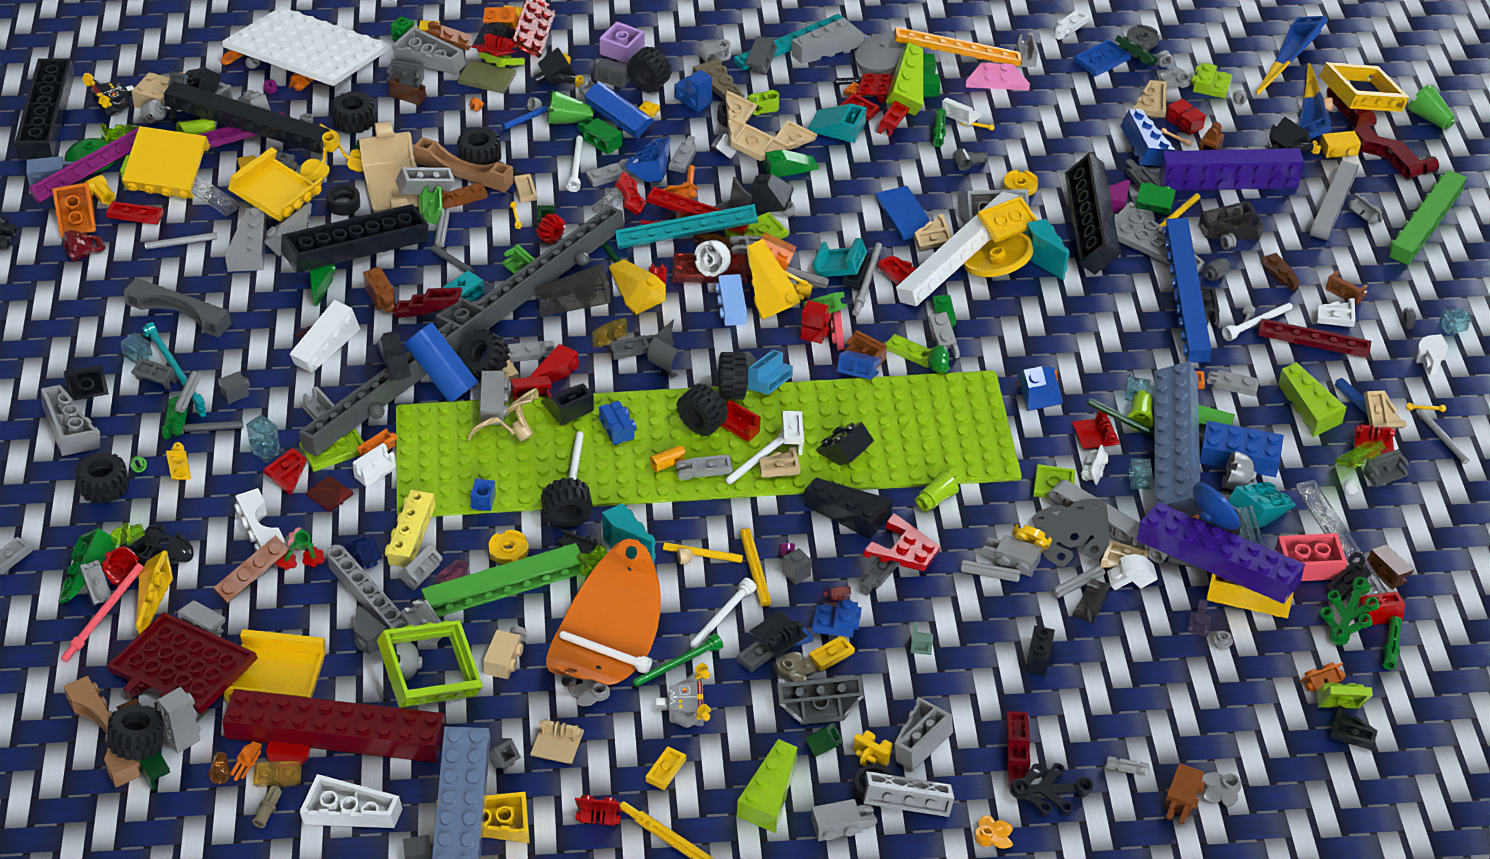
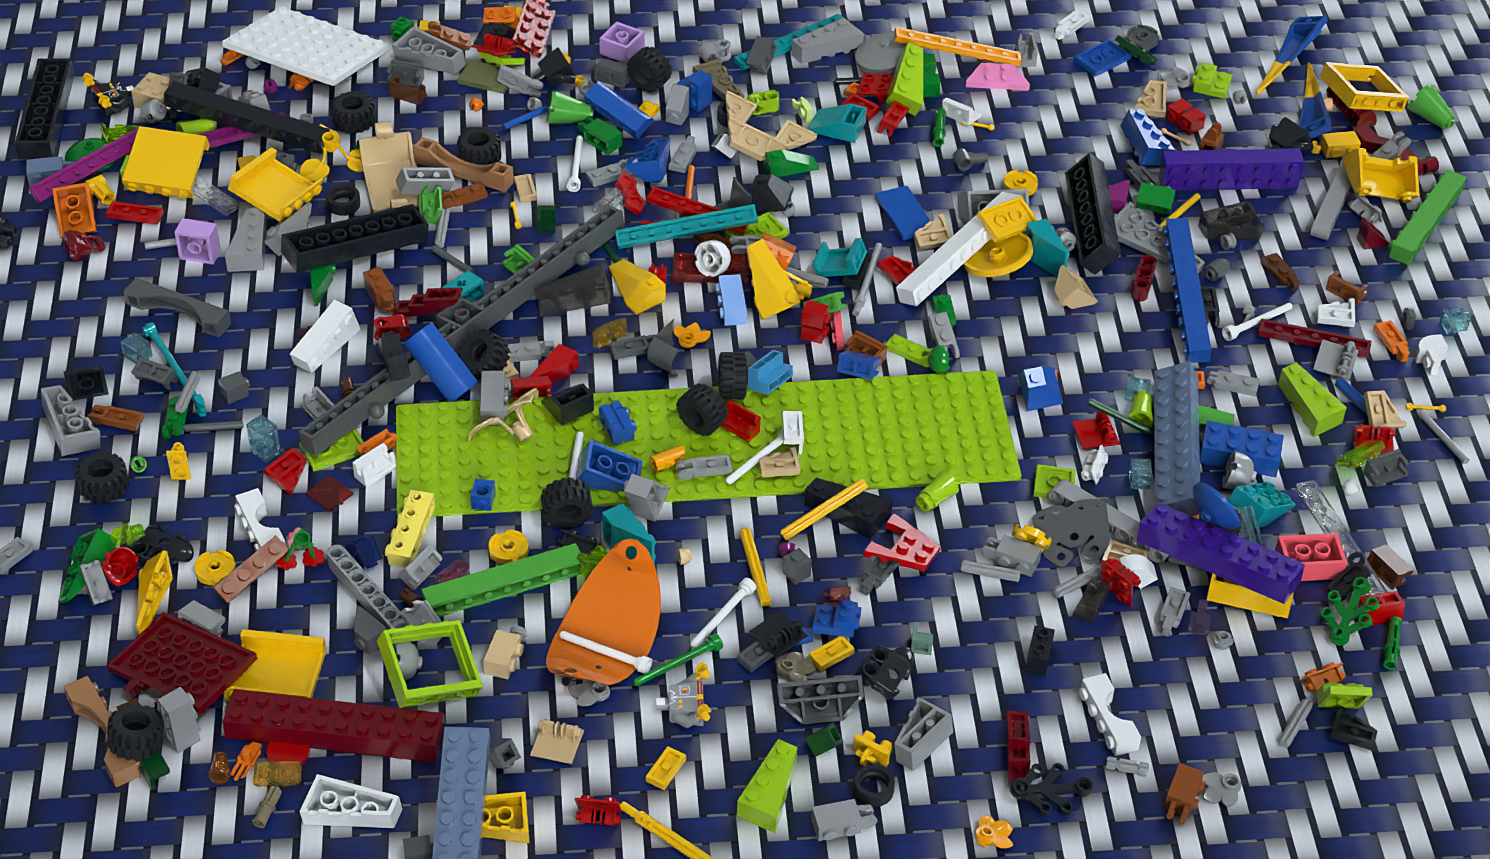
coral bar [61,563,144,662] -> none
red gear [536,213,566,244] -> none
orange hinge [662,182,699,200] -> none
yellow bar [663,542,743,563] -> none
black slope [816,422,874,465] -> none
light grey fence [863,771,954,817] -> none
light grey bush [1156,50,1173,67] -> none
none -> dark orange hinge [87,405,144,431]
none -> lavender brick [175,218,221,265]
none -> yellow plate [194,550,236,587]
none -> reddish brown pin [341,377,356,398]
none -> red piece [374,314,411,340]
none -> reddish brown pin [399,588,423,608]
none -> light grey hinge [497,65,544,98]
none -> blue slope [576,440,643,492]
none -> light grey wedge [623,474,670,522]
none -> light grey slope [666,83,689,125]
none -> light orange plate [674,322,711,348]
none -> yellow axle [780,479,868,540]
none -> yellowish green plate [792,97,813,124]
none -> black piece [855,646,913,700]
none -> tan slope [1054,265,1098,309]
none -> light grey head [1055,227,1076,252]
none -> white arch [1079,673,1141,756]
none -> red hinge [1101,557,1141,607]
none -> dark red beam [1132,255,1157,302]
none -> light grey hinge [1159,587,1190,637]
none -> light grey axle [1278,699,1313,748]
none -> light grey hinge [1313,340,1359,380]
none -> yellow windscreen [1342,148,1420,203]
none -> dark red slope [1357,217,1389,250]
none -> light grey hinge [1369,131,1411,160]
none -> orange hinge [1373,320,1410,362]

